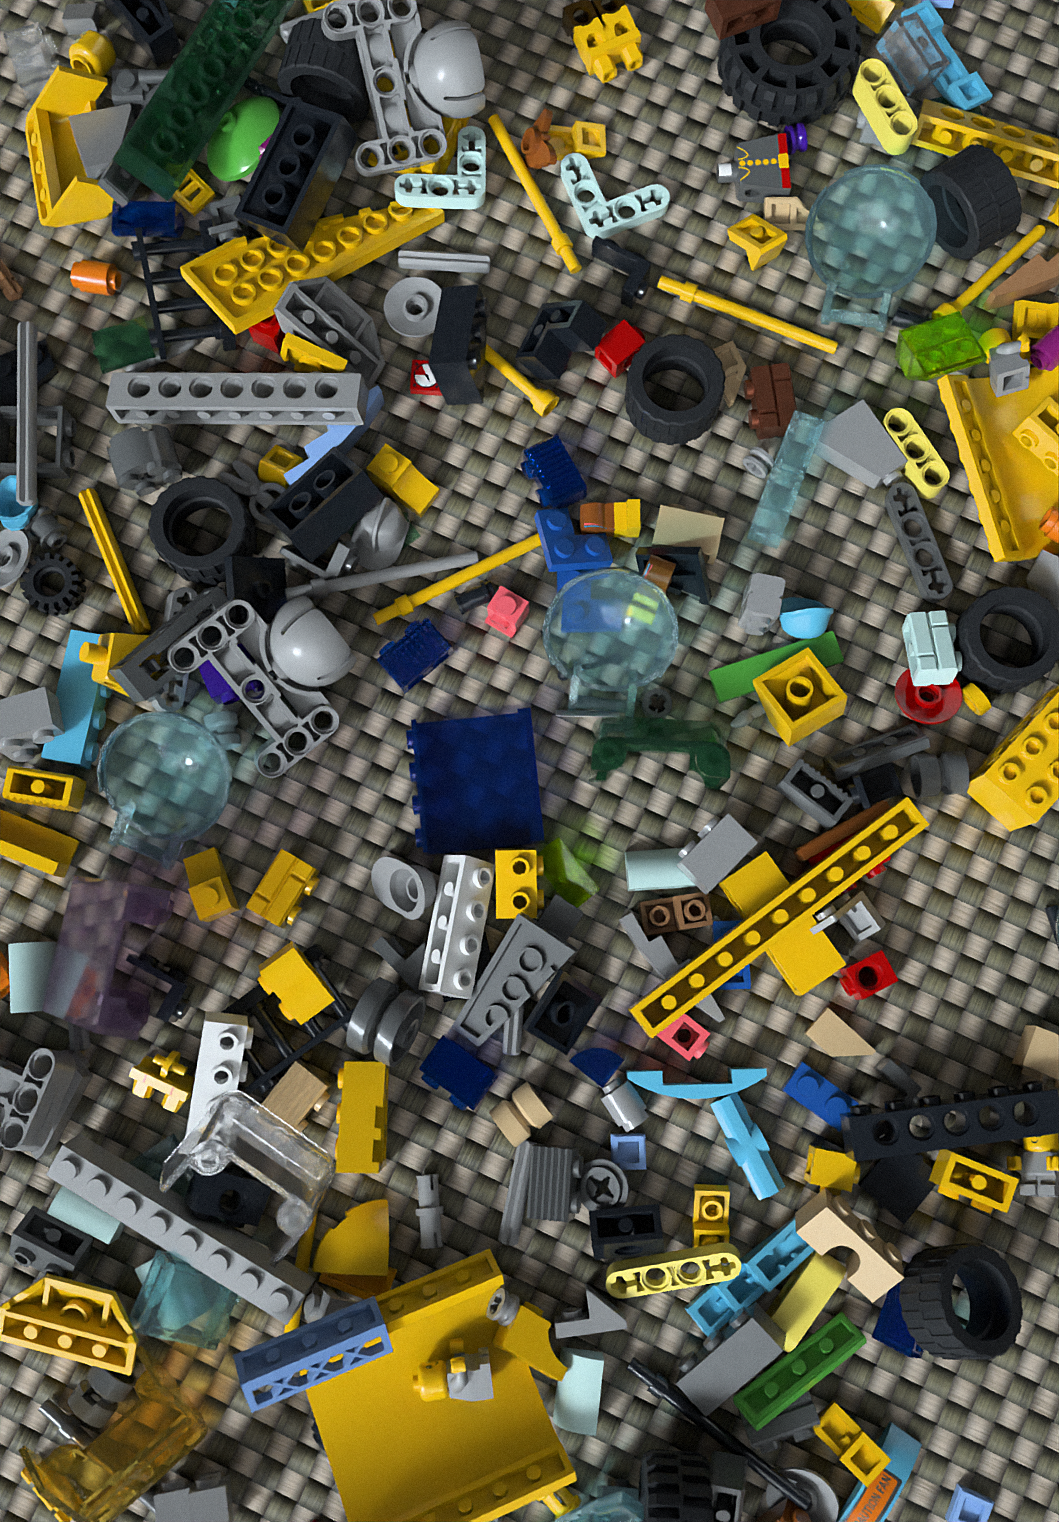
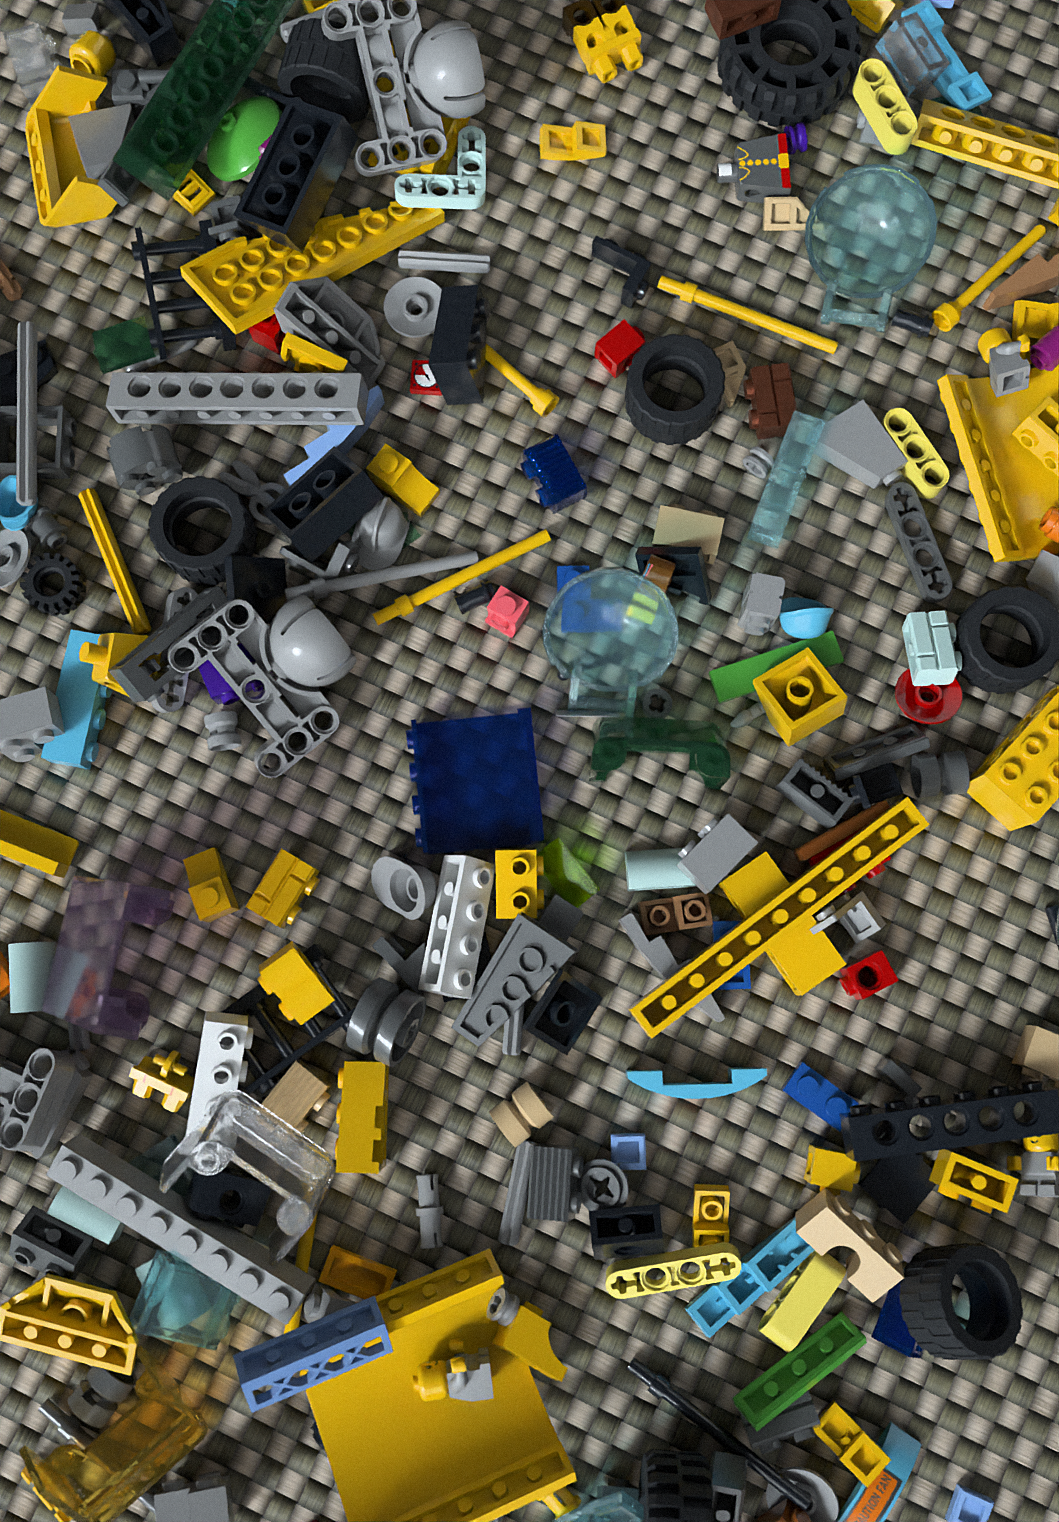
yellow brick [2,765,86,813] -> none
orange brick [71,259,122,296] -> none
clear light blue windscreen [96,711,232,871] -> none
clear blue brick [111,201,185,238] -> none
black bracket [126,952,195,1023] -> none
yellow slope [258,445,303,489] -> none
yellow brick [312,1199,389,1276] -> none
clear blue brick [377,618,454,695] -> none
clear blue brick [418,1034,499,1111] -> none
yellow bar [488,114,582,274] -> none
black brick [515,300,608,380] -> none
dark orange animal [521,108,557,170] -> none
blue plate [534,508,613,572] -> none
light aqua brick [553,1347,604,1436] -> none
light grey slope [554,1283,627,1339] -> none
light aqua beam [561,153,670,239] -> none
clear blue brick [568,1045,624,1088] -> none
leg [580,499,641,538] -> none
light grey brick [600,1077,649,1132] -> none
coral brick [656,1013,710,1061] -> none
brick [676,1302,786,1416] -> none
medium azure piece [709,1092,785,1200] -> none
yellow slope [727,214,788,271] -> none
tan tile [804,1007,876,1057] -> none
clear neon green slope [895,311,987,381] -> none
black tyre [918,144,1022,260] -> none
yellow tile [962,683,992,716] -> none

